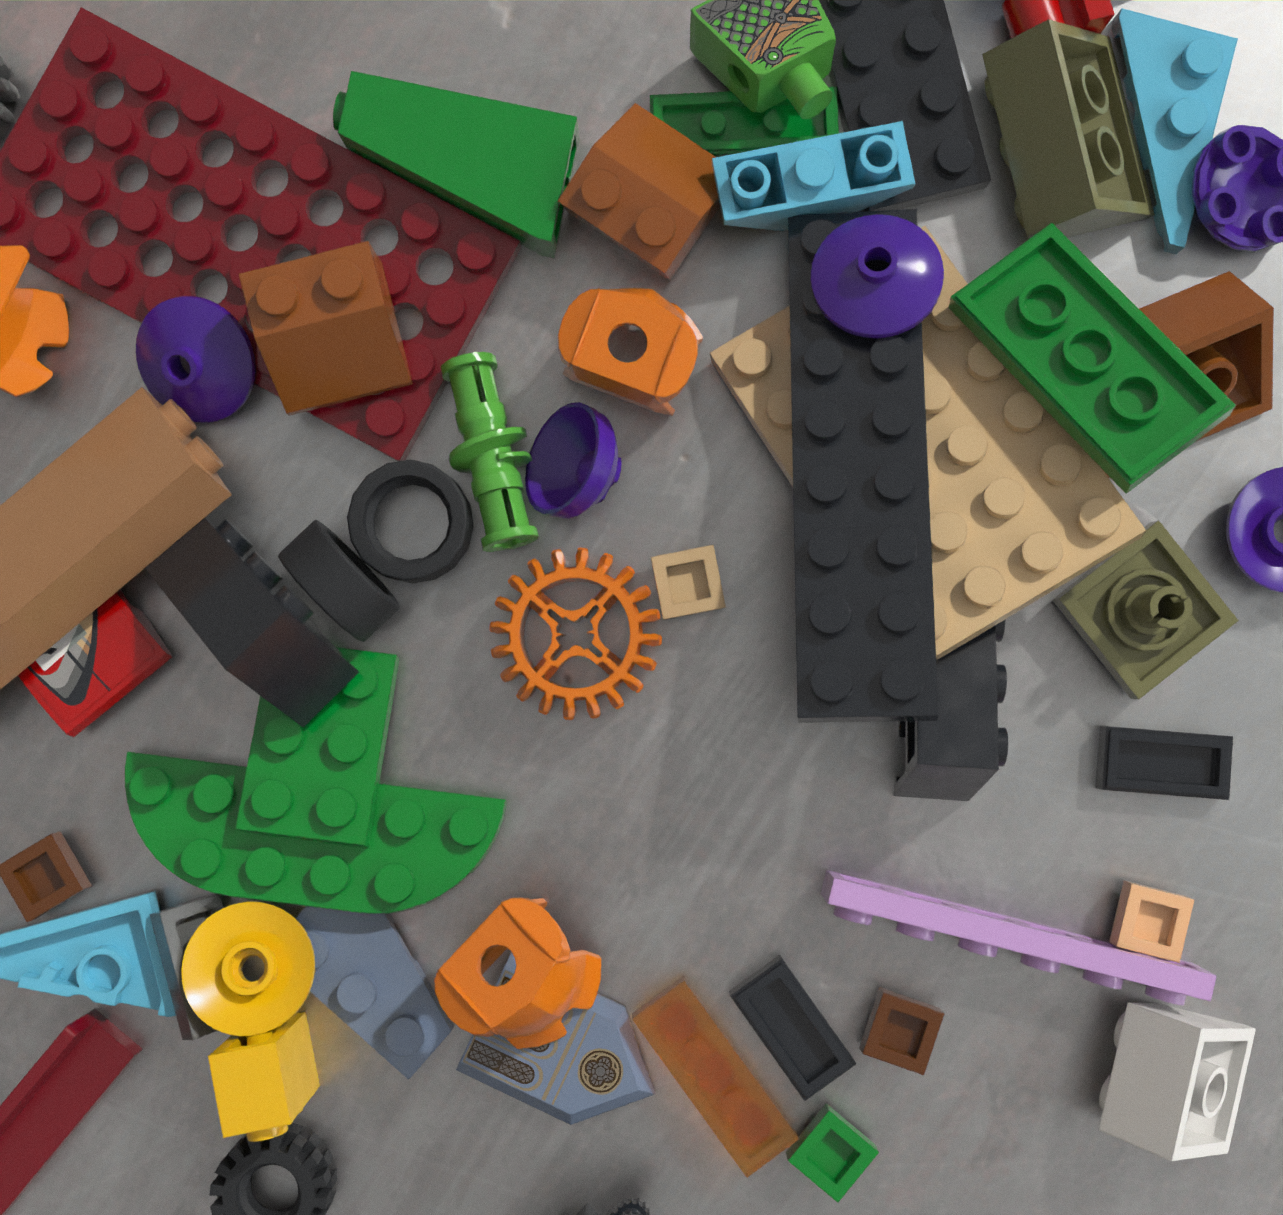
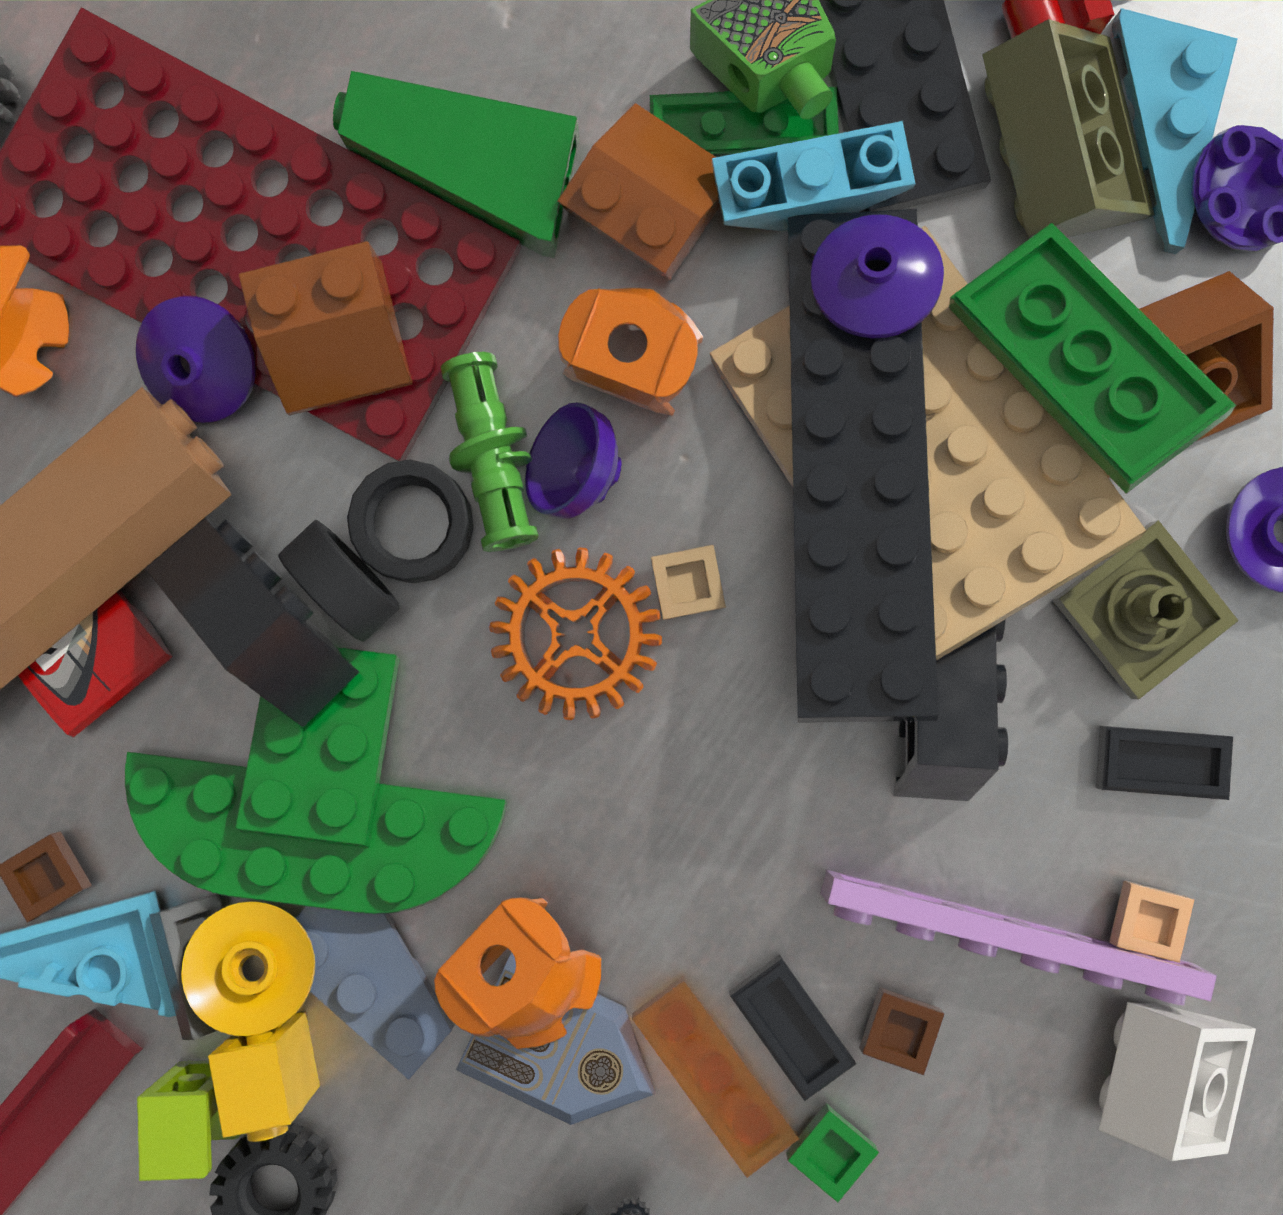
none -> lime panel [137,1060,242,1181]

